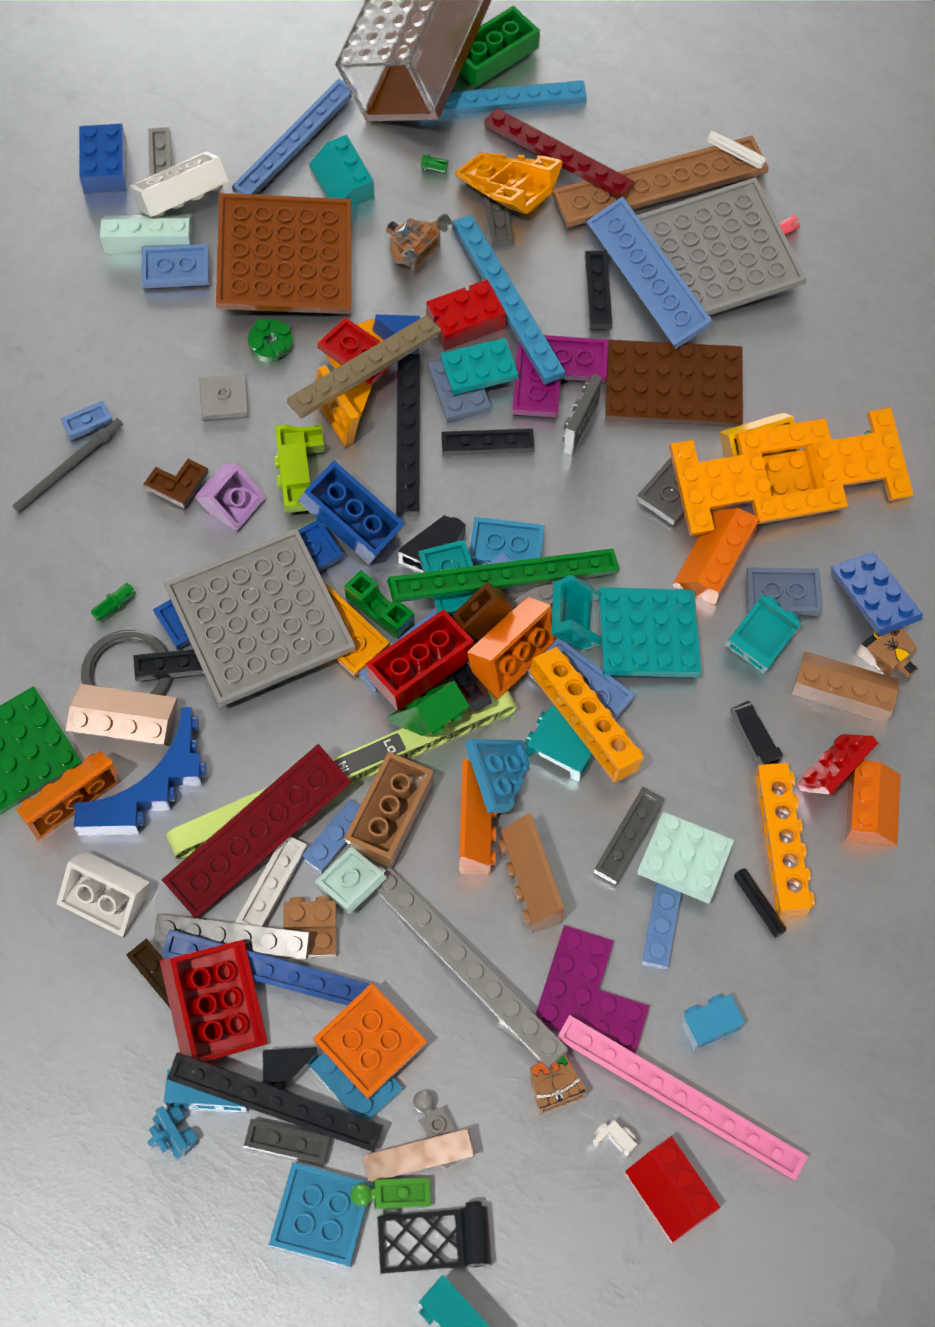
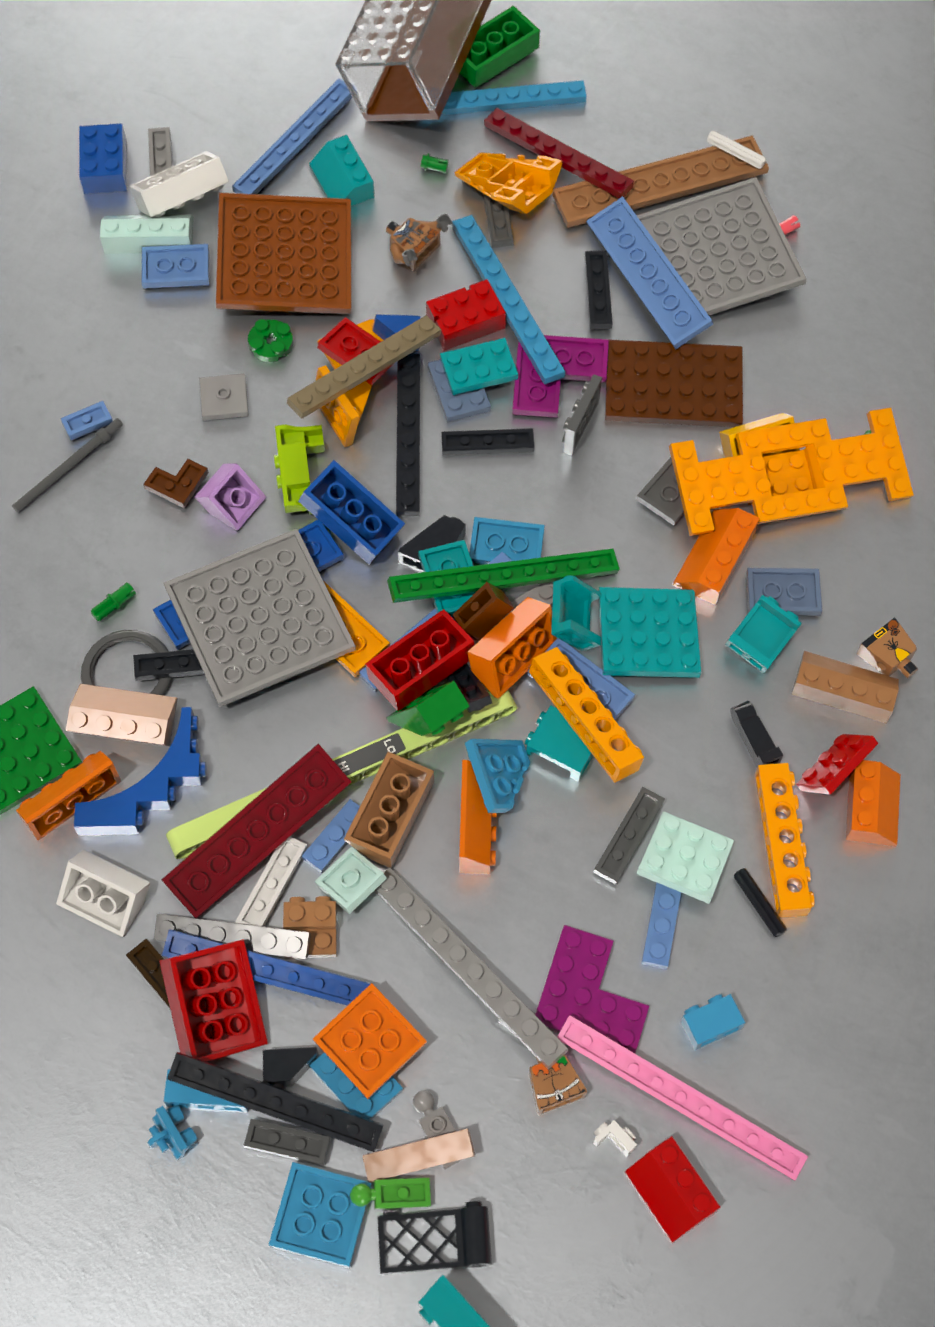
green arch [344,570,415,640] -> none
medium nougat slope [497,813,564,932] -> none
plate [831,551,923,636] -> none

